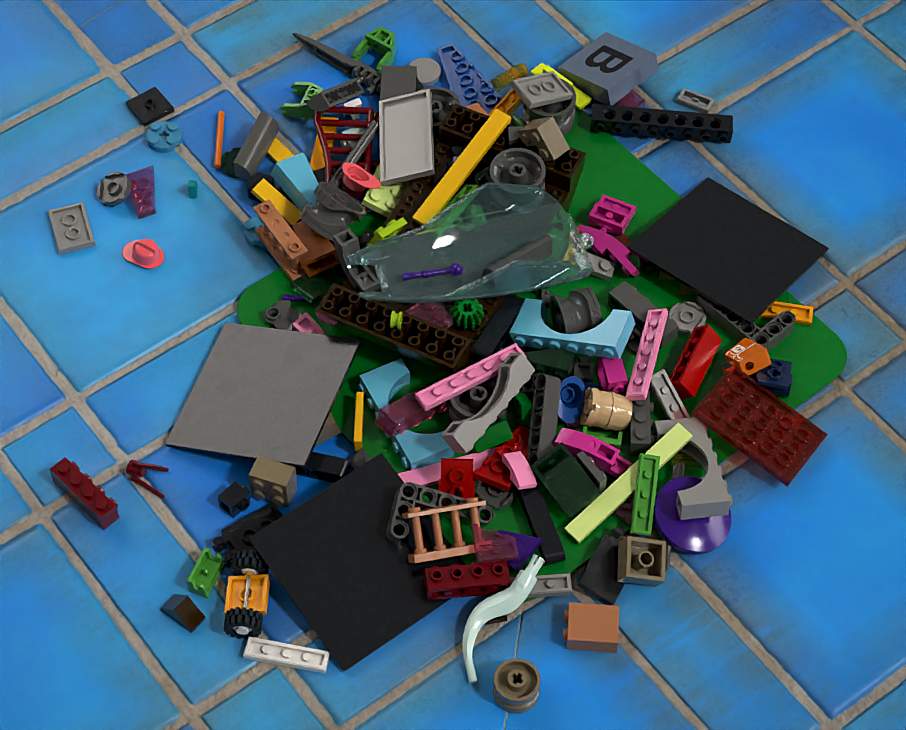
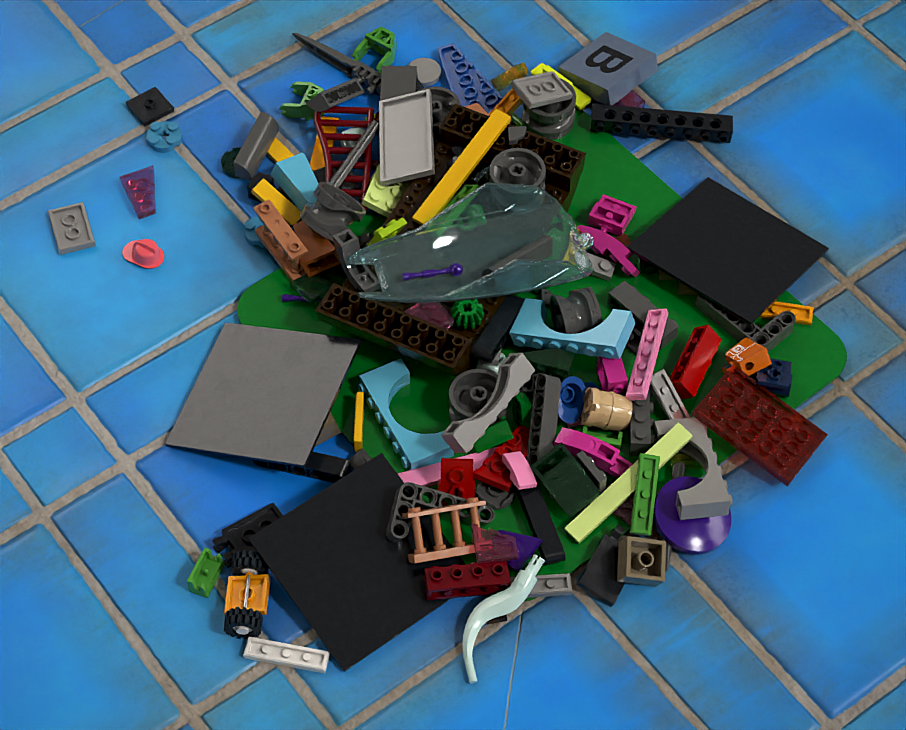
dark red brick [50,457,119,530] -> none
dark grey tile [97,172,132,206] -> none
dark red plant [126,460,169,498] -> none
dark brown slope [160,594,206,633] -> none
teal tile [188,180,198,198] -> none
orange bar [214,111,225,169] -> none
black brick [218,481,251,518] -> none
dark tan brick [249,456,298,507] -> none
dark grey plate [264,300,302,331] -> none
bright pink plate [292,312,324,335] -> none
coral piece [342,162,381,193] -> none
white tile [343,98,362,120] -> none
clear pink brick [375,382,448,438] -> none
lime bush [390,311,403,329] -> none
bright pink tile [415,343,526,411] -> none
dark tan wheel [493,658,541,714] -> none
dark tan brick [518,117,570,161] -> none
nougat brick [563,602,619,653] -> none
dark grey plate [574,354,594,383] -> none
light grey tile [668,301,706,335] -> none
light grey tile [676,88,715,114] -> none

